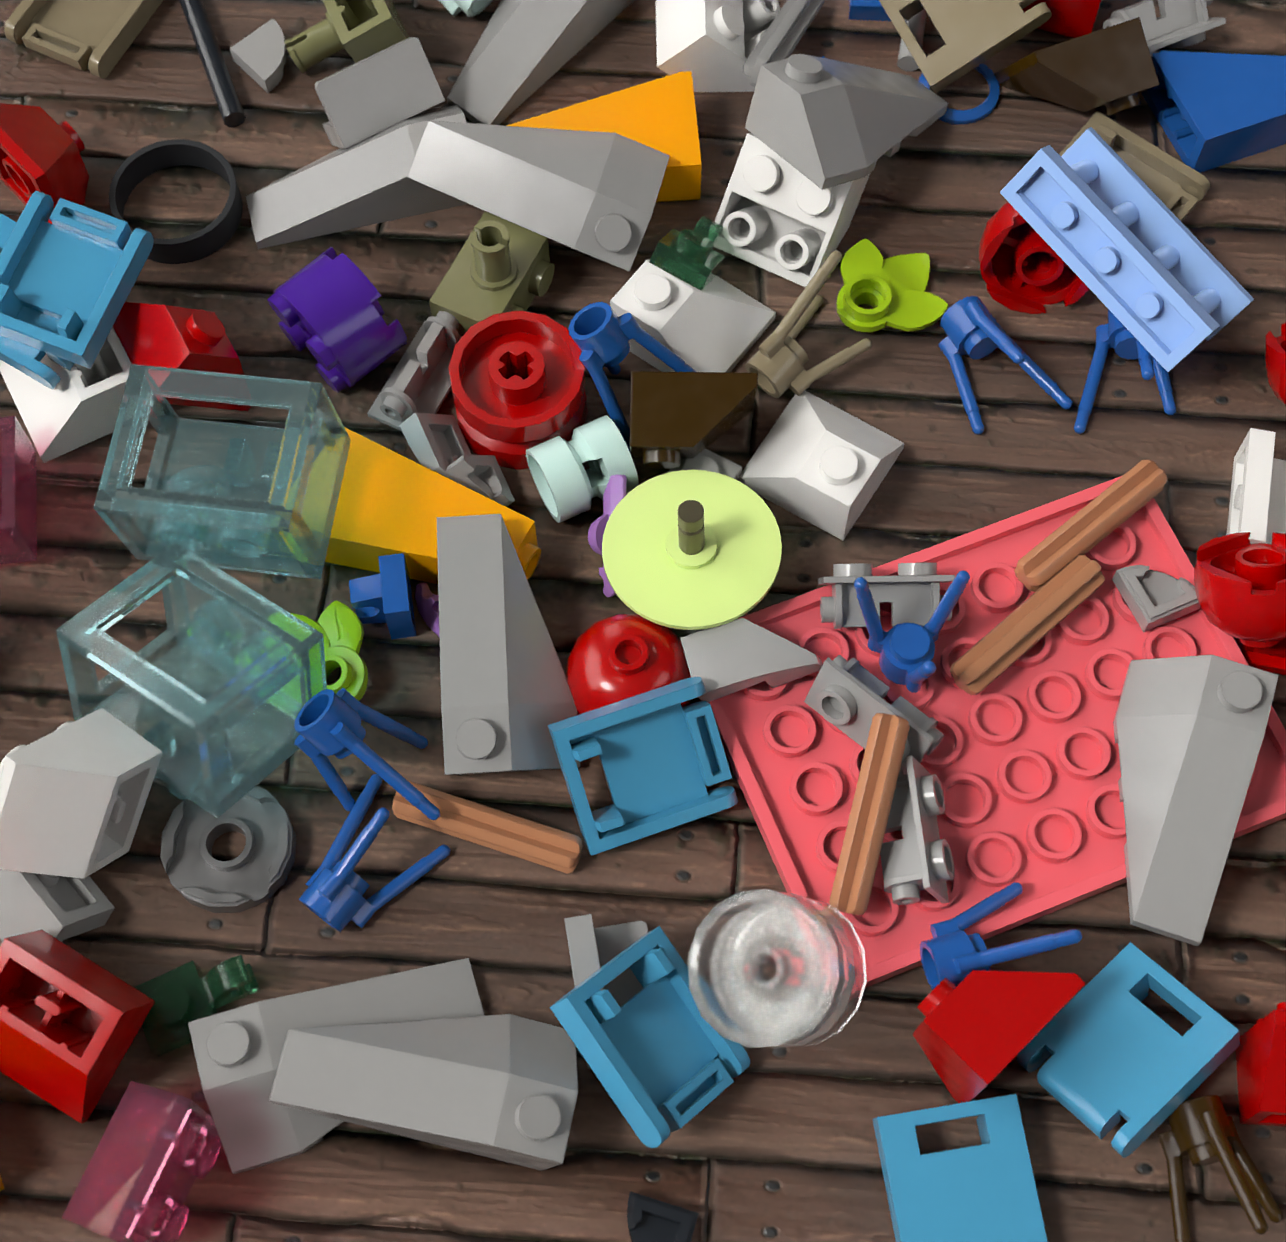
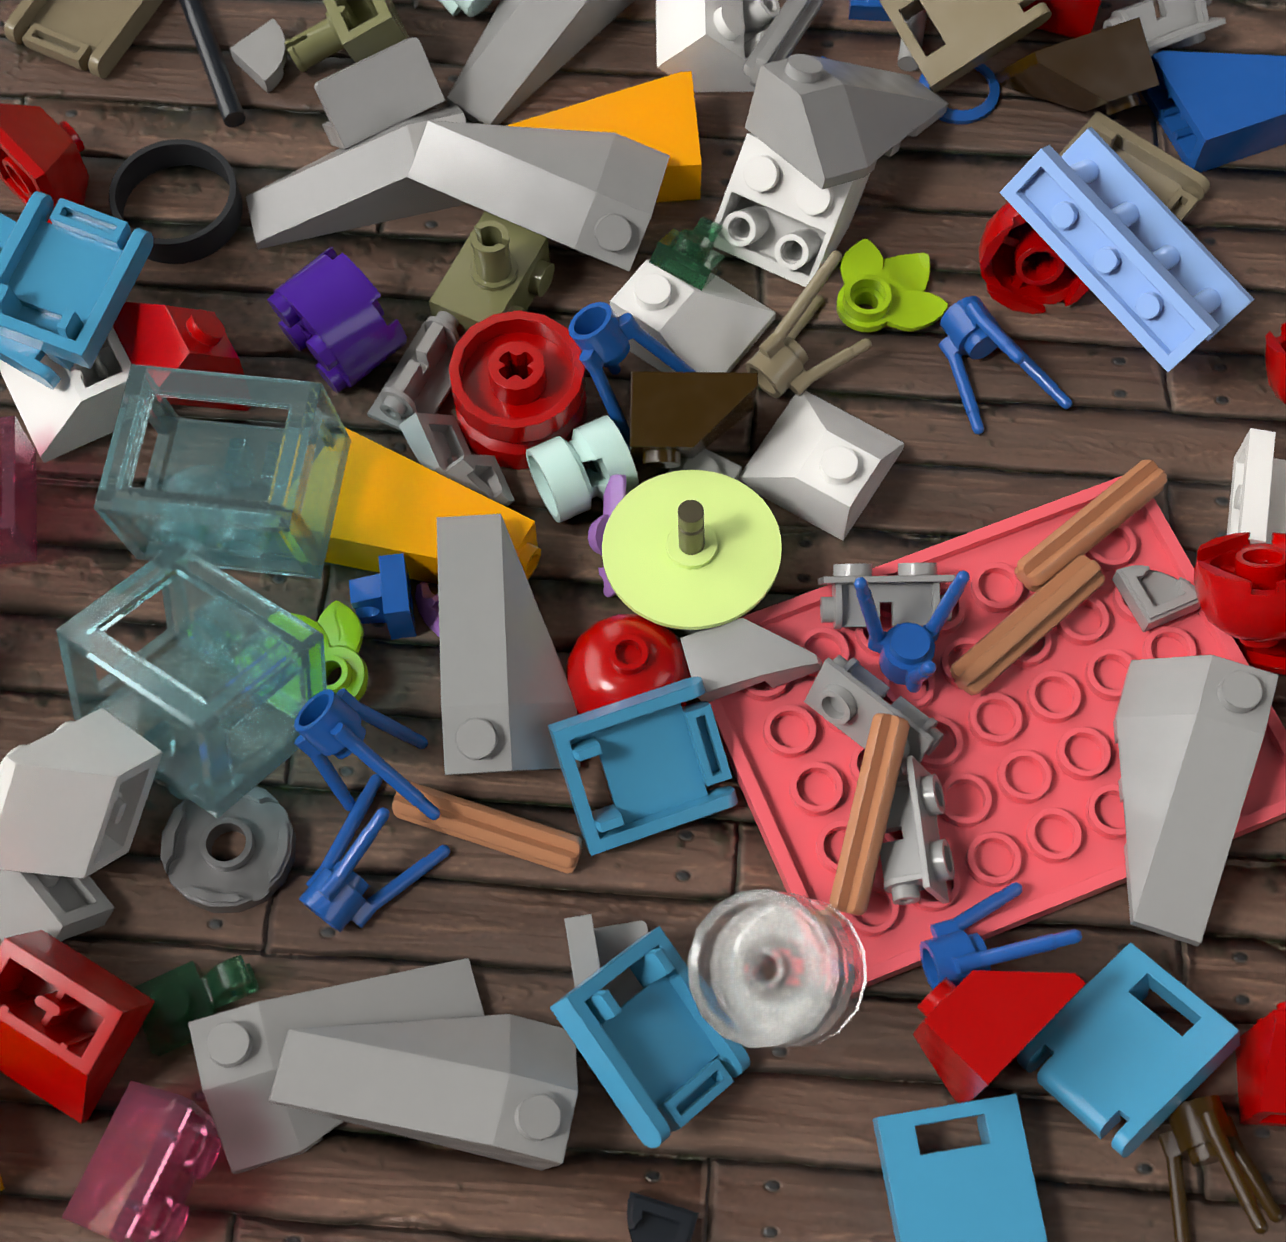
blue plant [1074,309,1176,434] -> none

